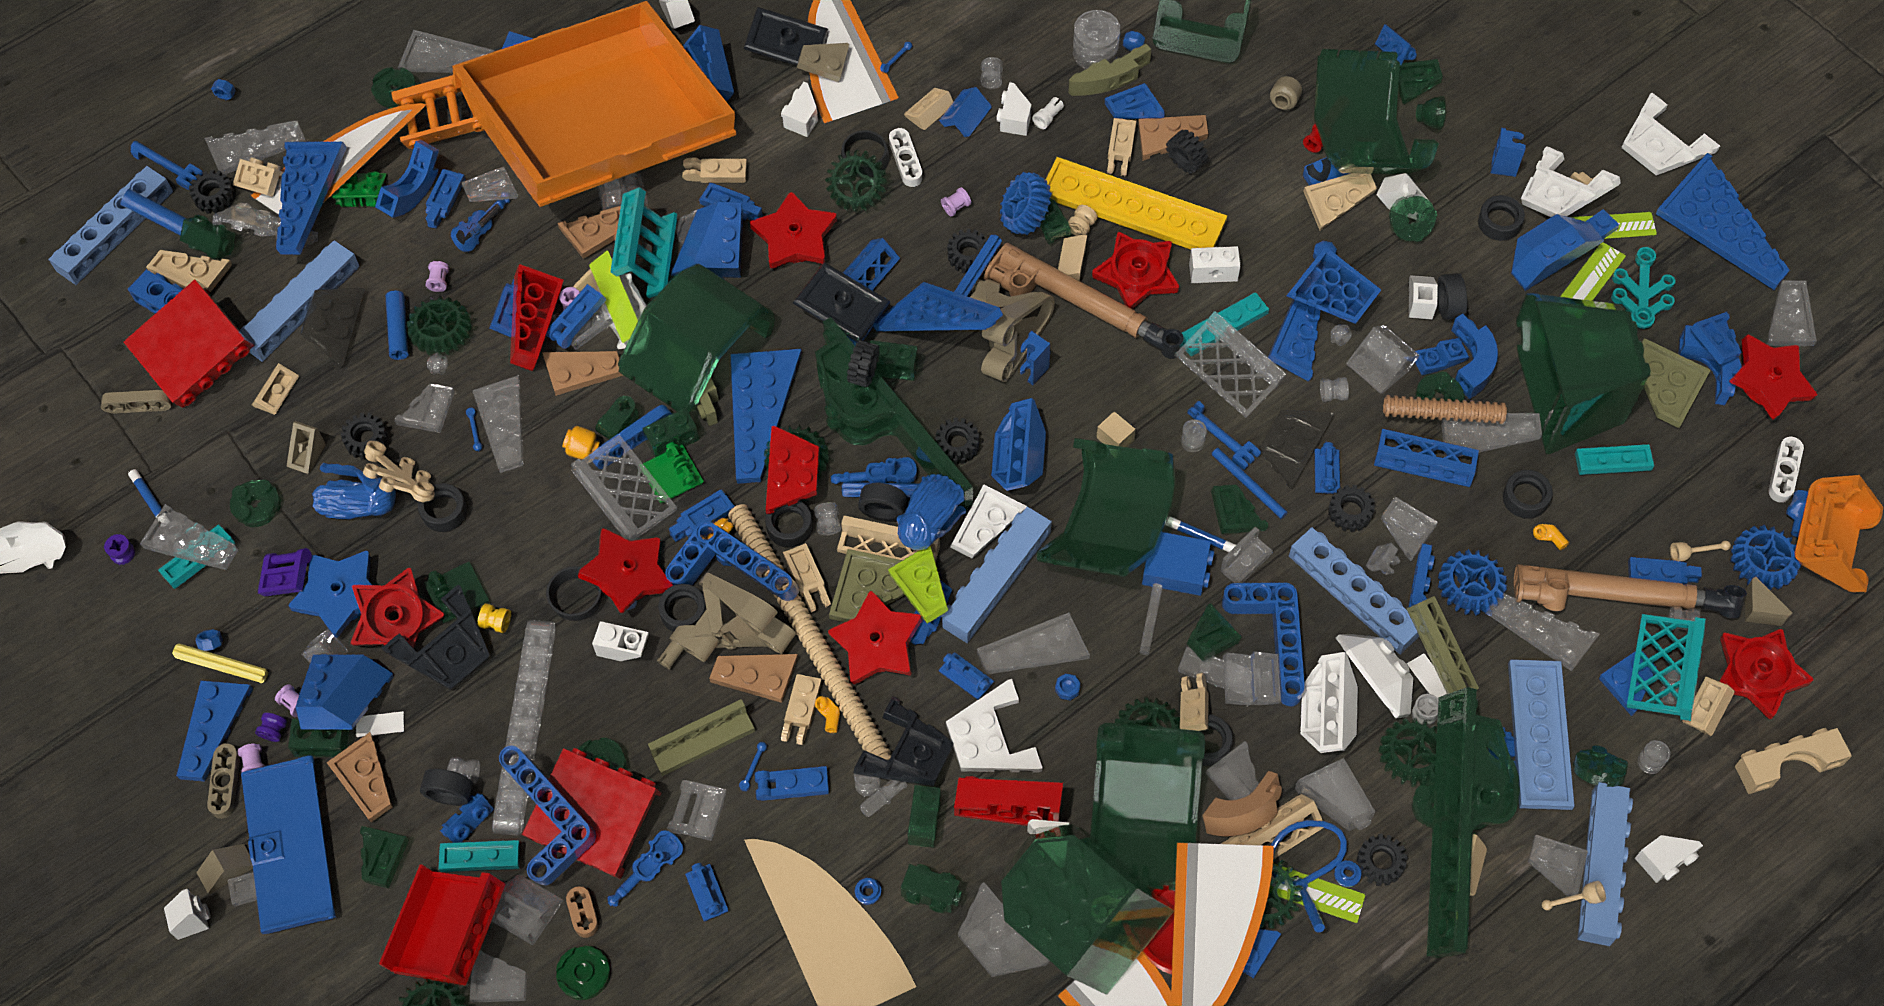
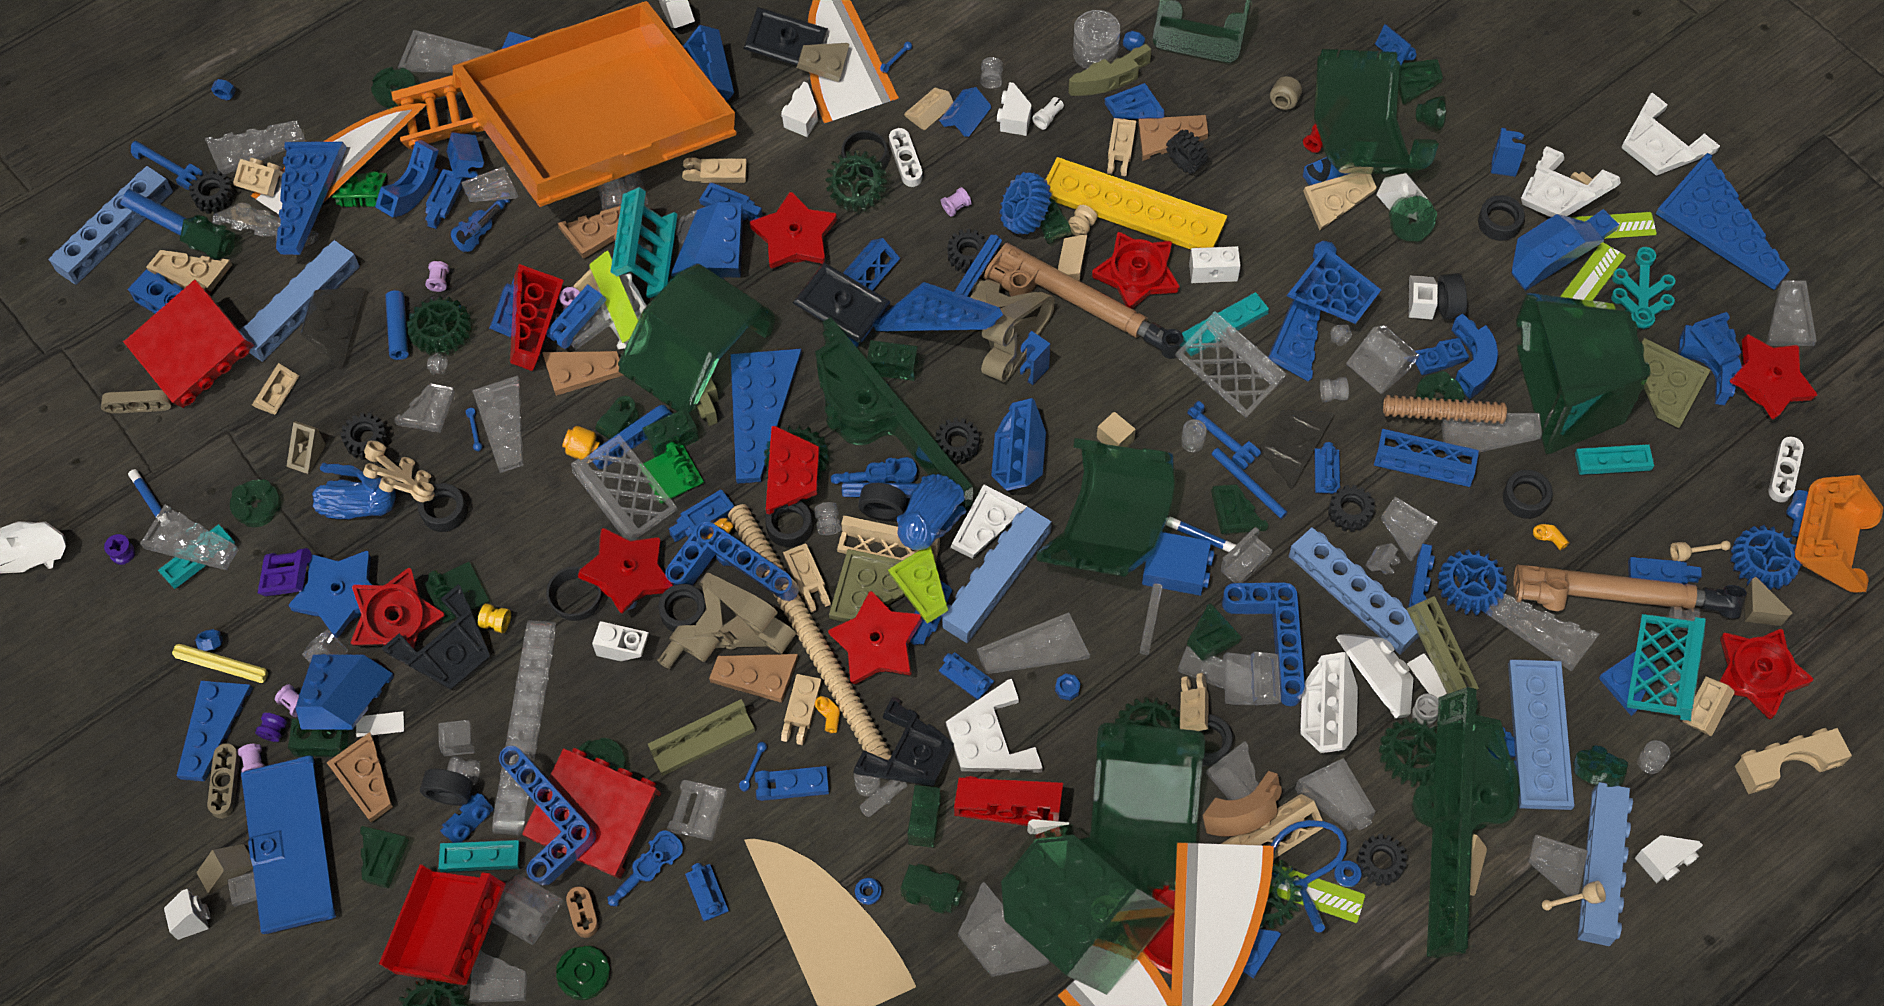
black tyre [847,340,880,387] -> none
none -> clear panel [439,720,474,756]
none -> blue hinge [447,133,484,178]

